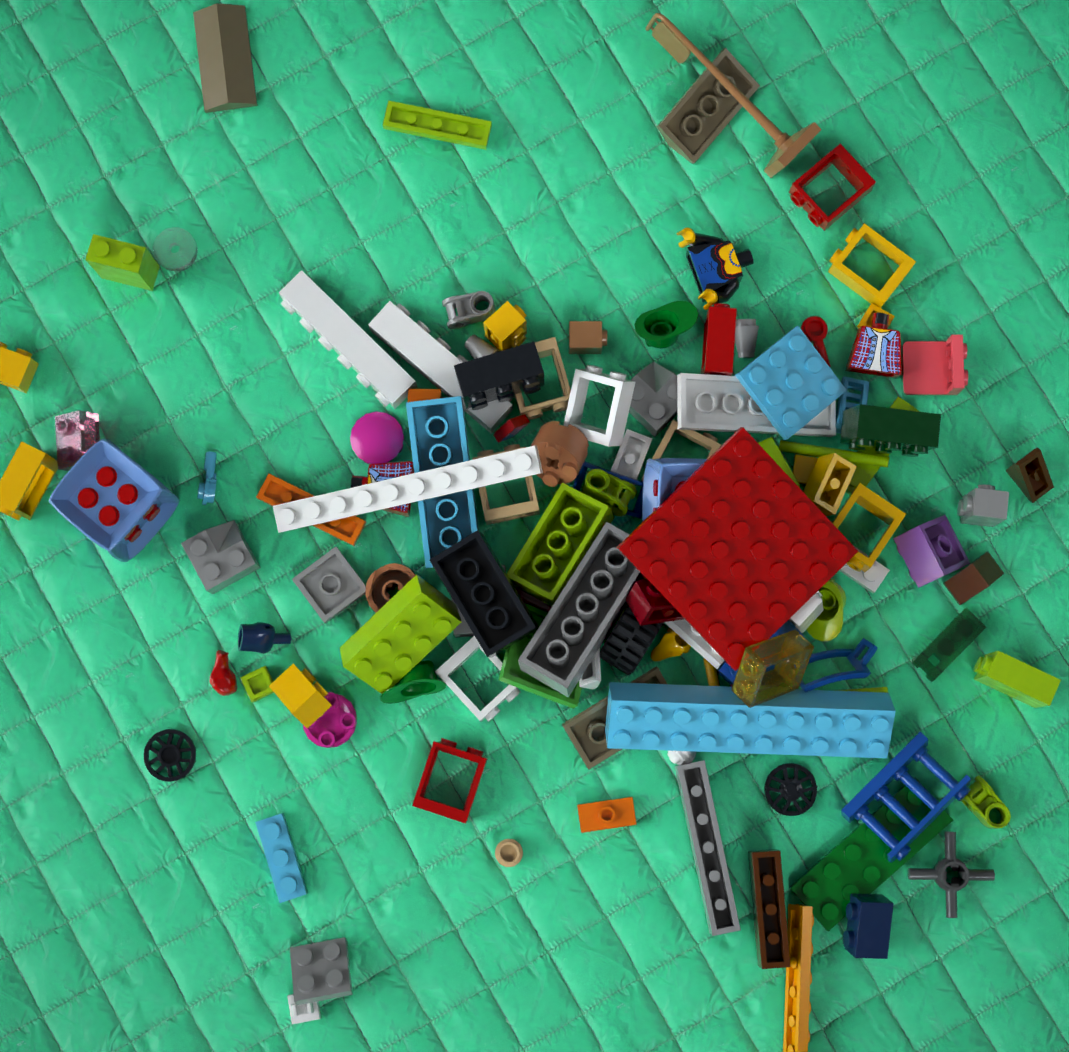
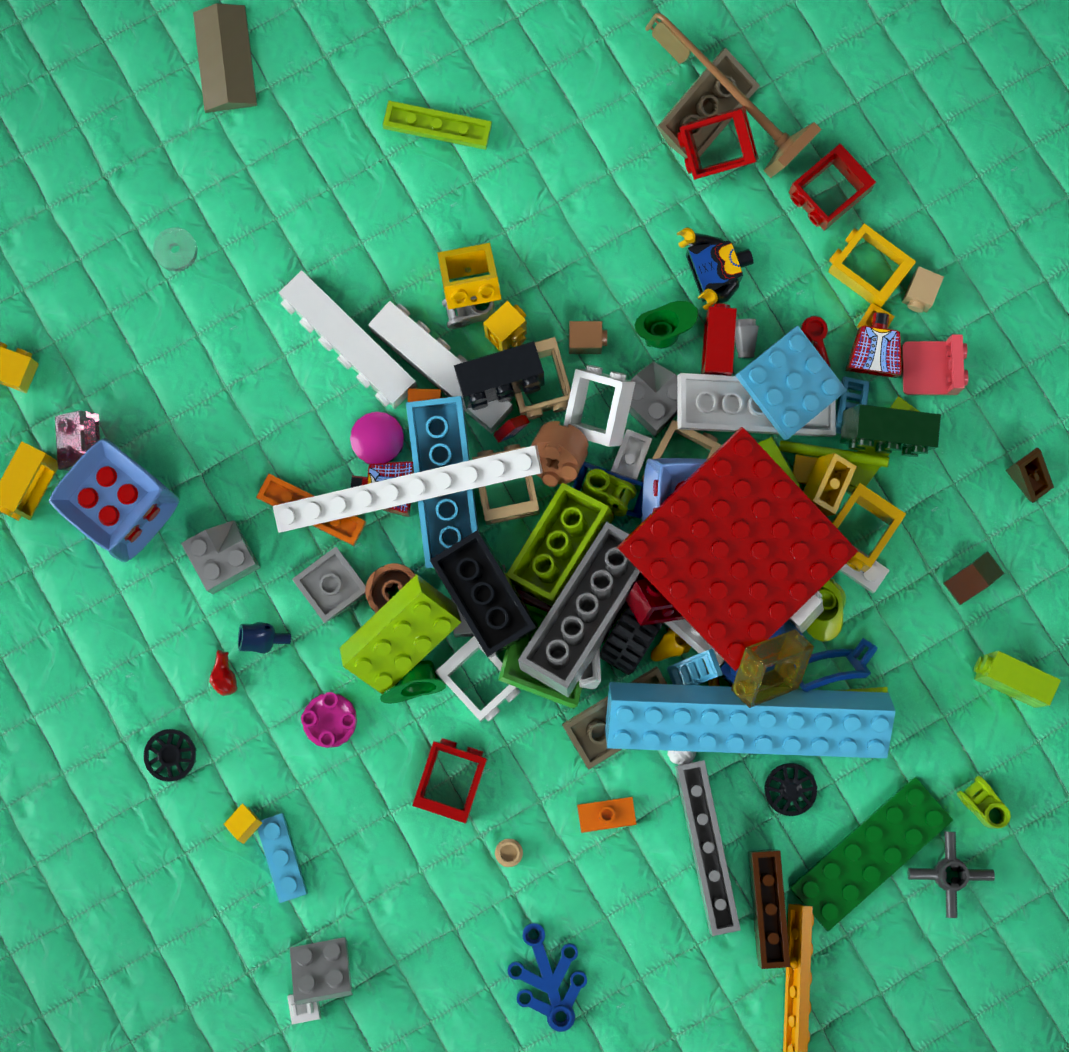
lime brick [85,234,160,291] -> none
medium azure plate [197,451,217,505] -> none
lime tile [240,666,274,703] -> none
yellow brick [269,663,332,729] -> none
light grey cone [464,335,500,359] -> none
blue fence [841,732,971,863] -> none
dark blue brick [843,893,894,959] -> none
medium lavender slope [893,515,970,588] -> none
clear green plate [911,608,986,682] -> none
light grey brick [957,485,1009,527] -> none
none -> yellow tile [224,803,262,844]
none -> yellow window [437,243,502,310]
none -> blue plant [508,923,587,1032]
none -> medium azure slope [667,648,723,685]
none -> red window [677,106,759,180]
none -> tan brick [902,267,944,313]

